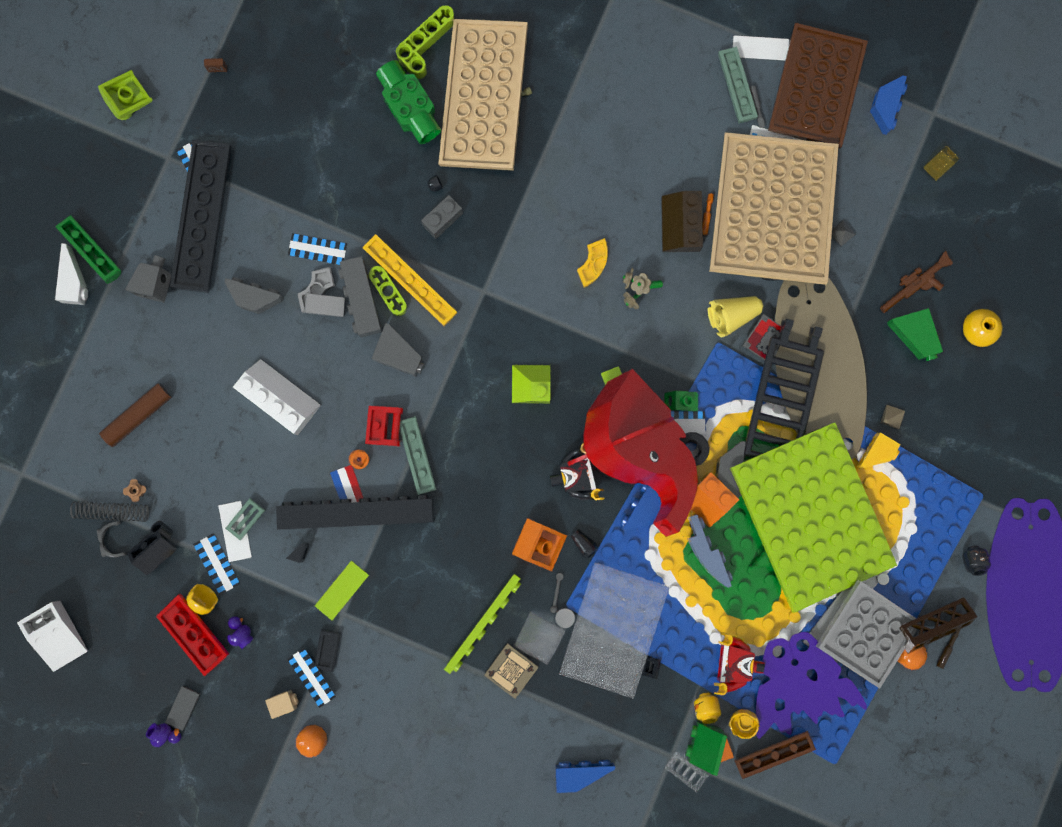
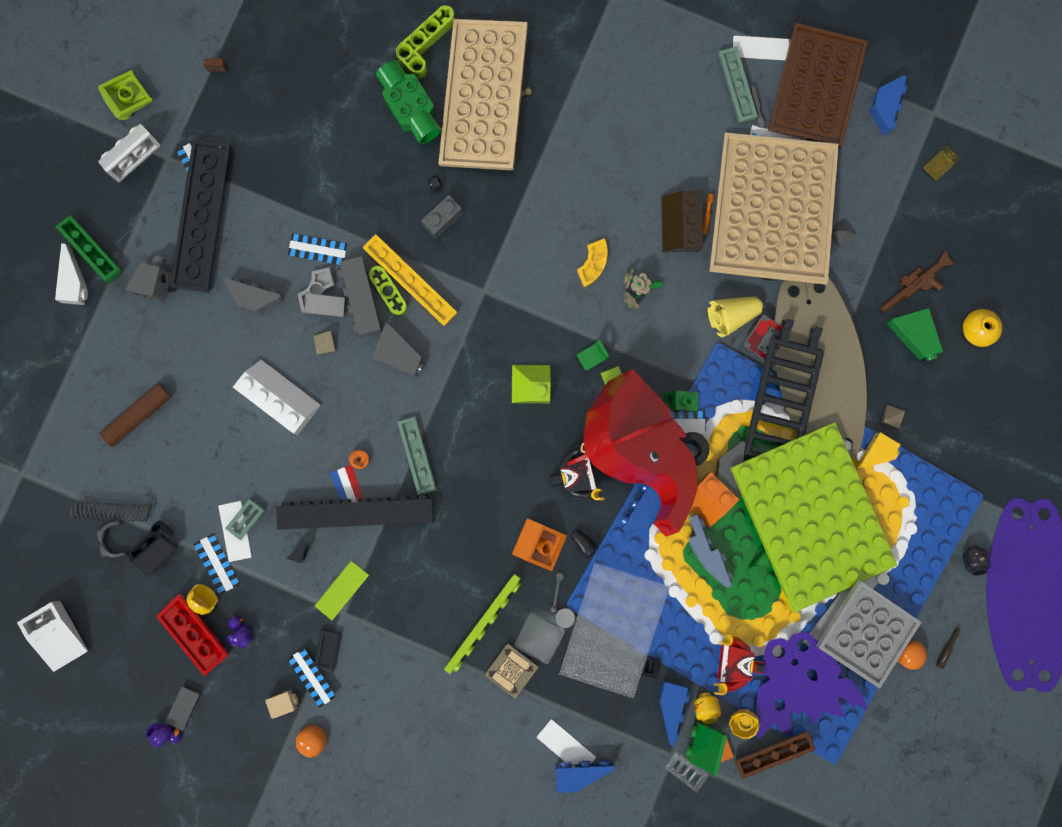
medium nougat plate [123,479,146,502] -> none
red plate [365,406,403,447] -> none
dark brown fence [899,597,978,654] -> none
none -> white slope [98,124,161,182]
none -> dark tan slope [314,331,336,355]
none -> white sticker [537,719,596,764]
none -> green bracket [576,339,609,371]
none -> blue slope [659,680,690,746]

